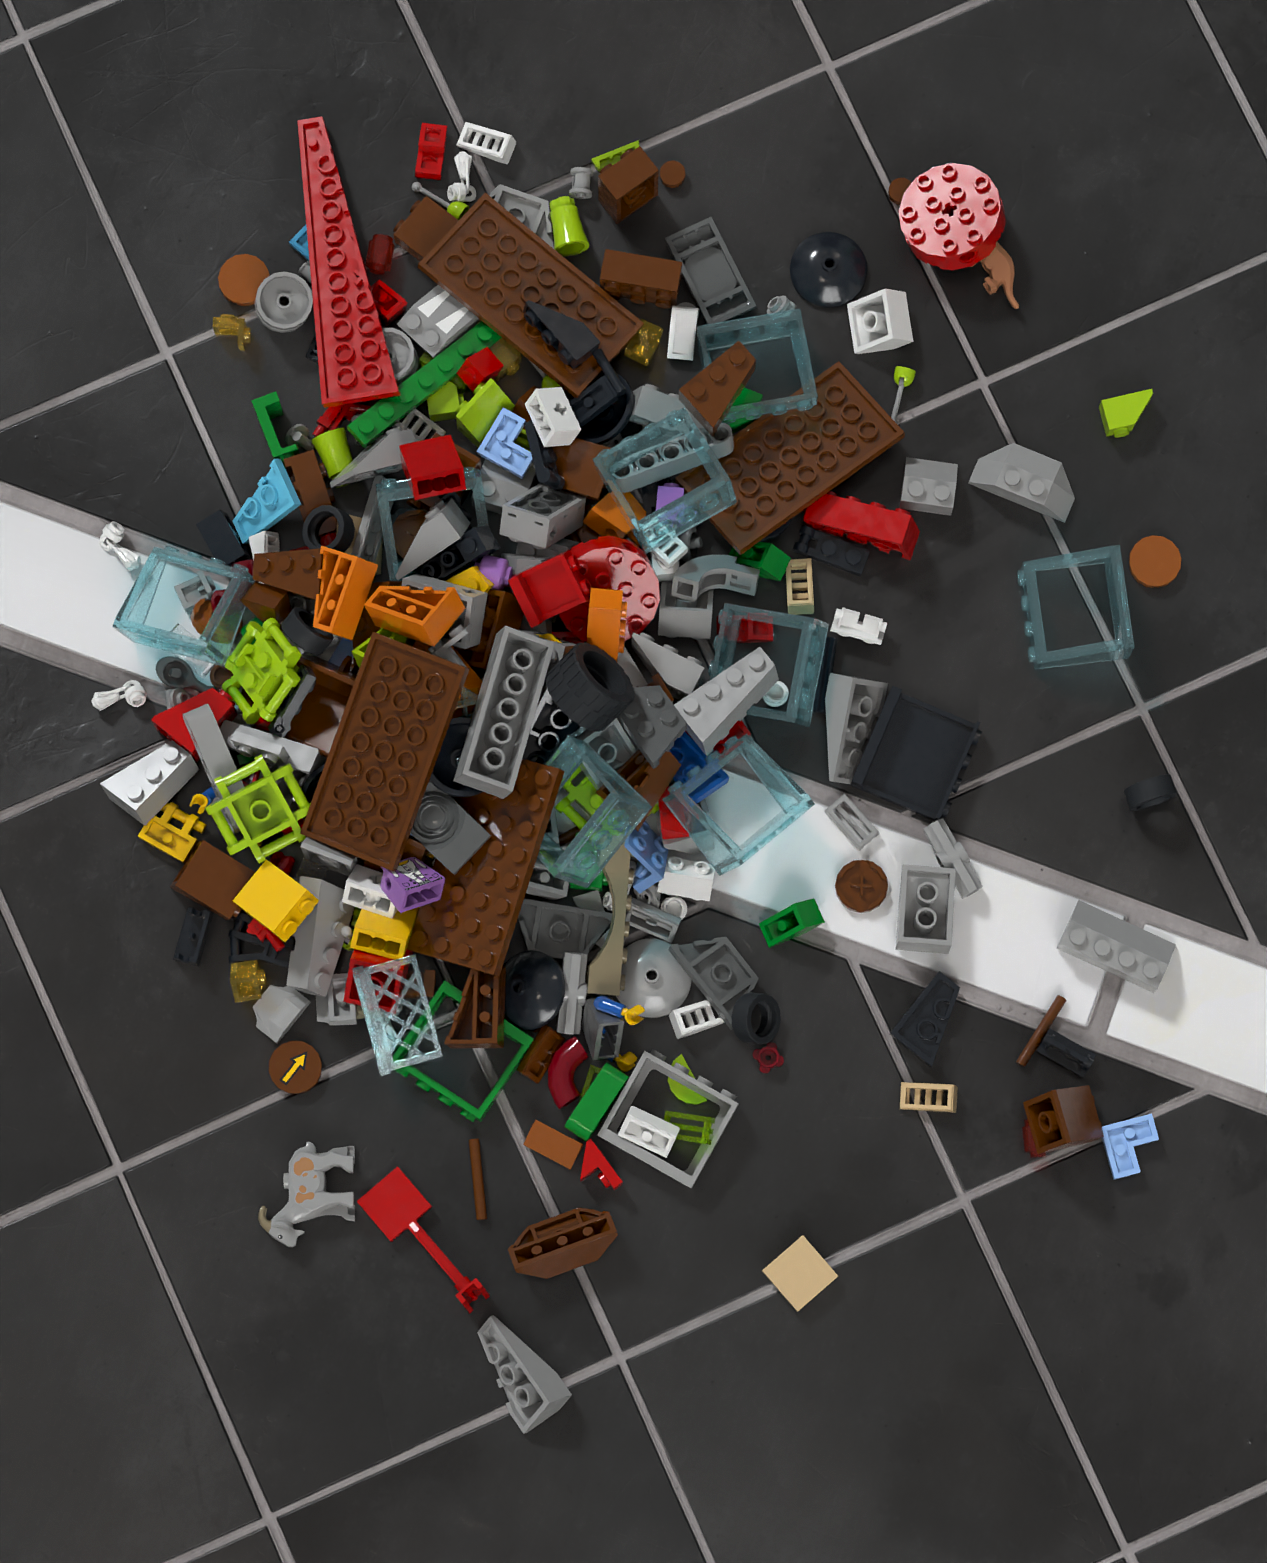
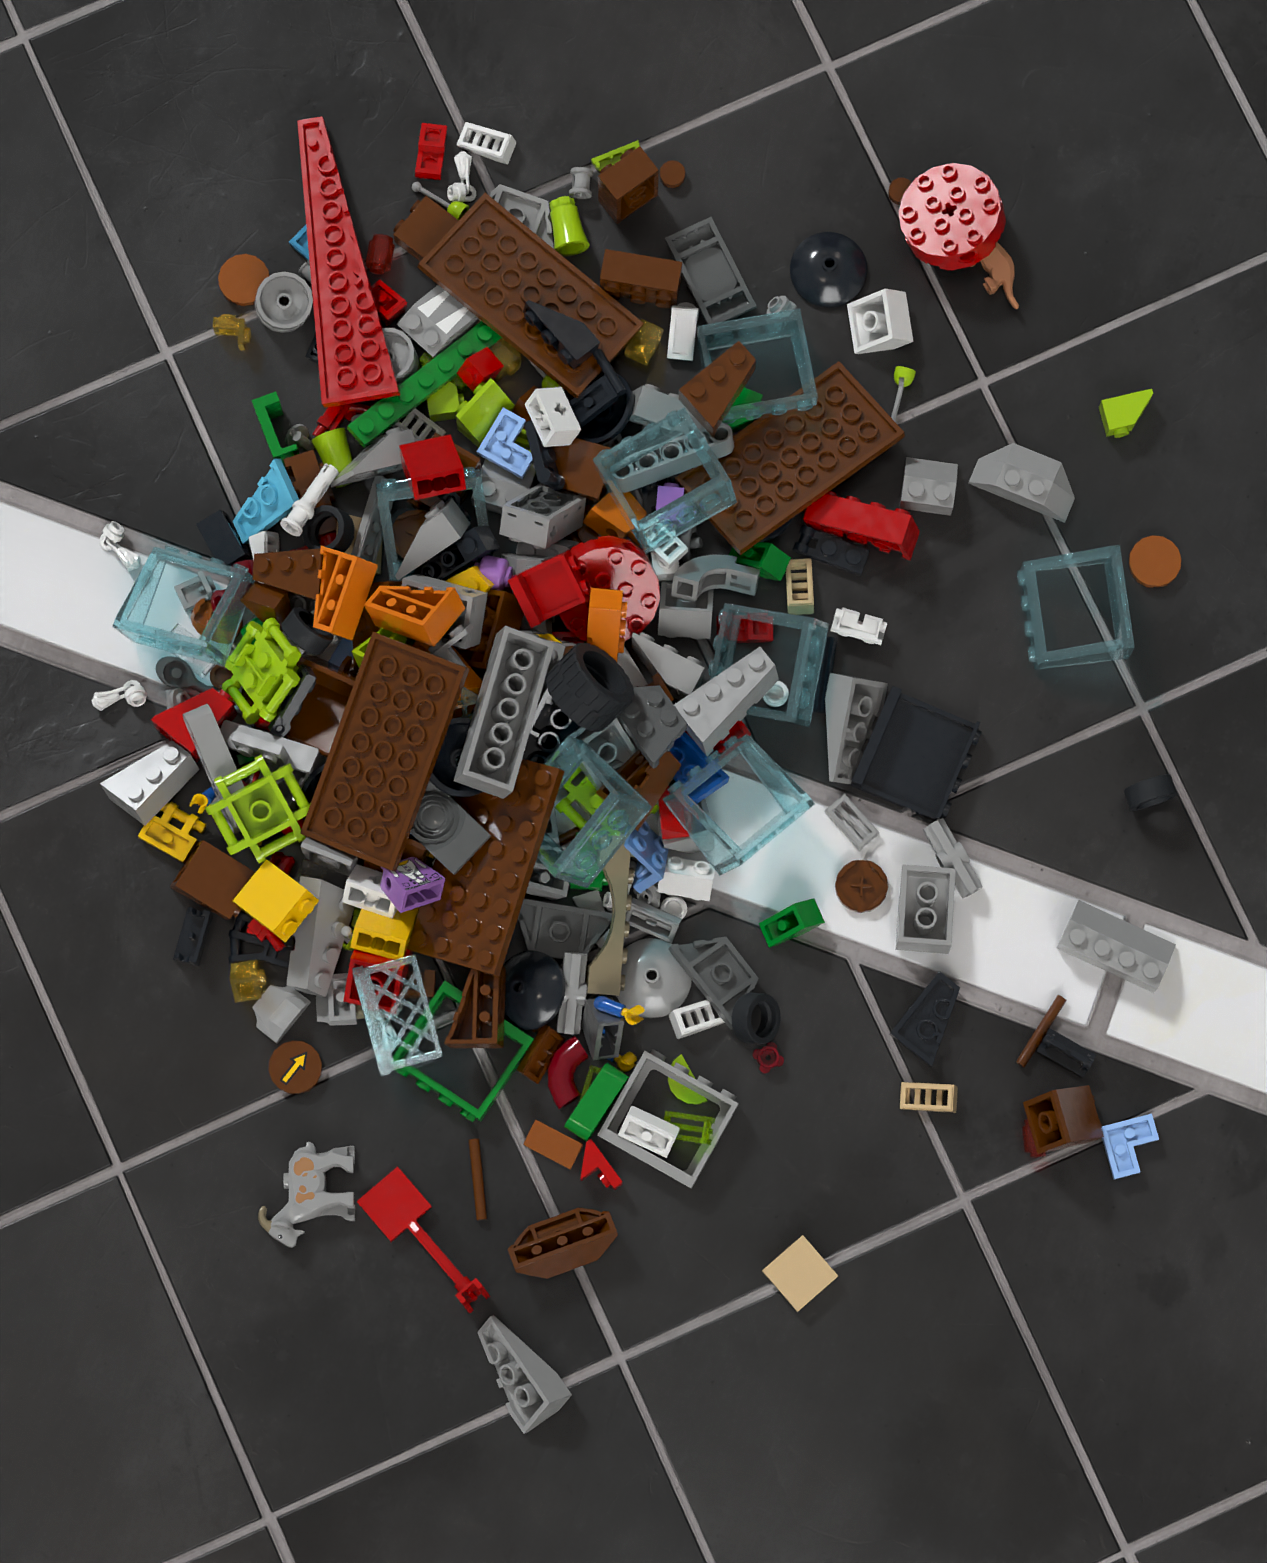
none -> white pin [280,463,339,536]

